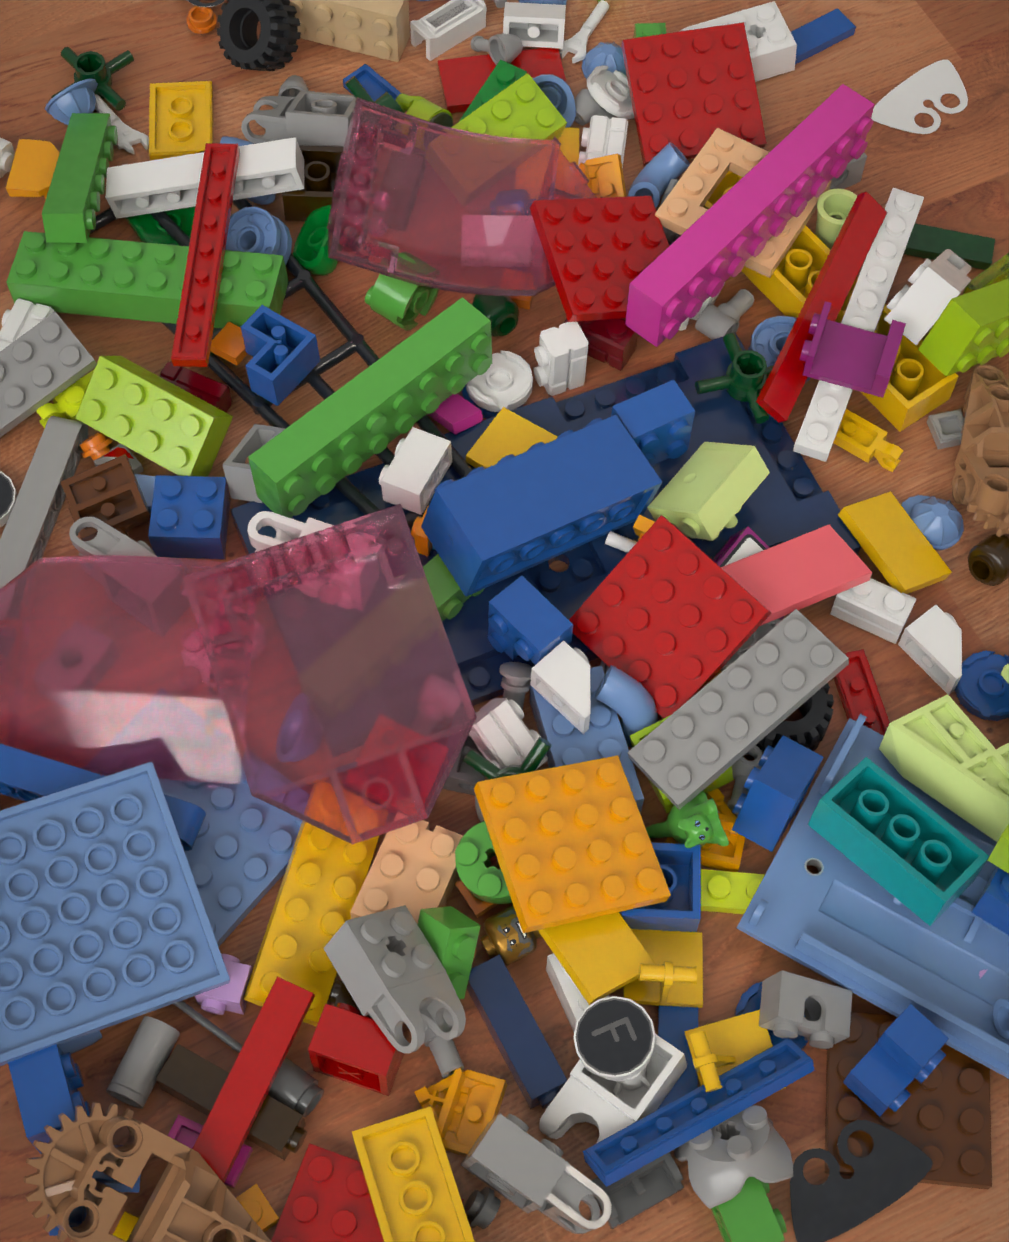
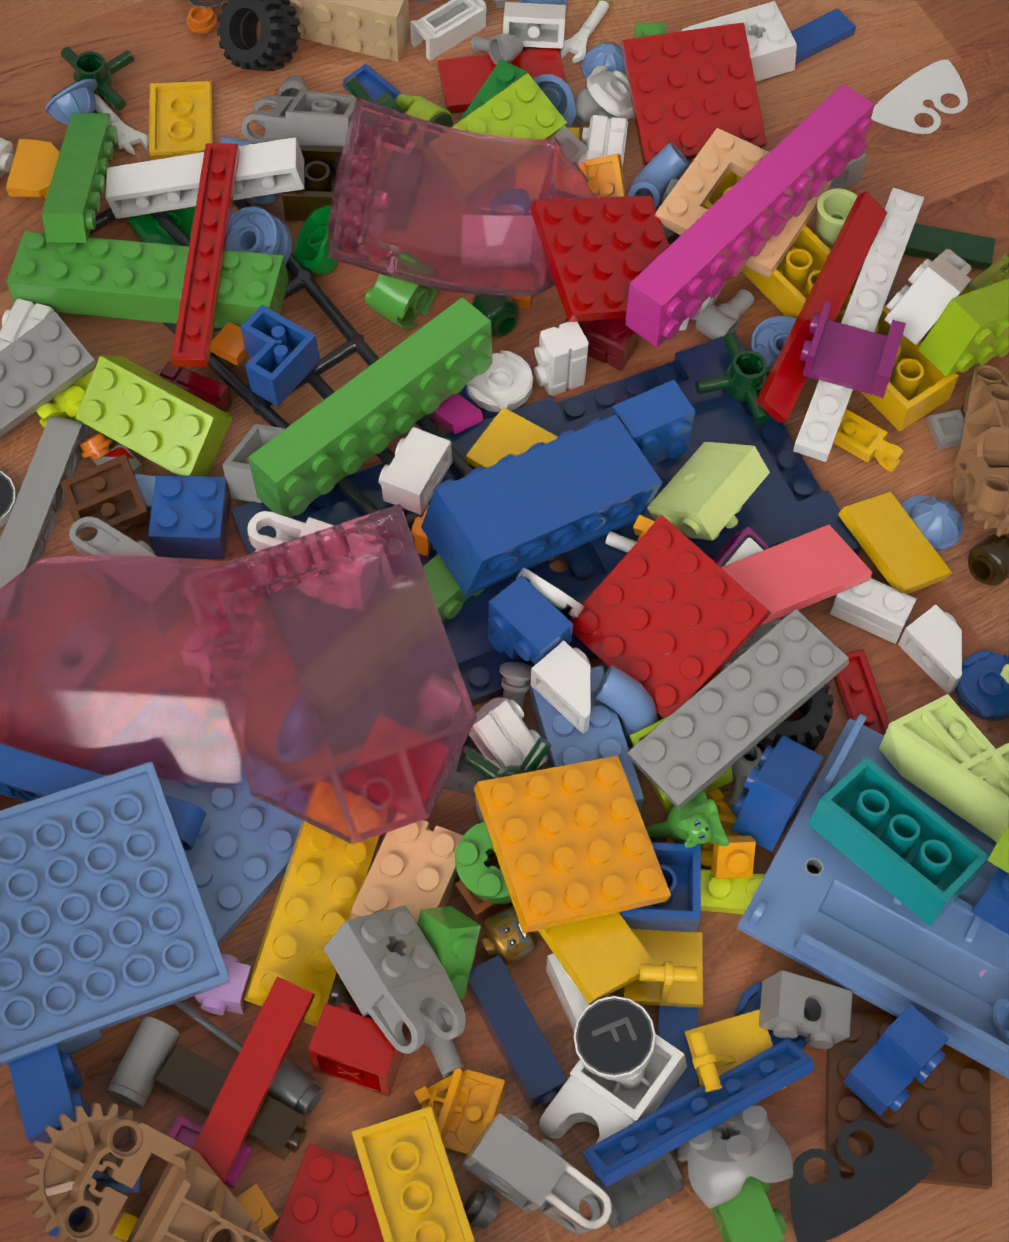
none -> white tile [516,568,584,618]
none -> light grey plate [542,125,588,172]
none -> light orange plate [711,836,756,879]

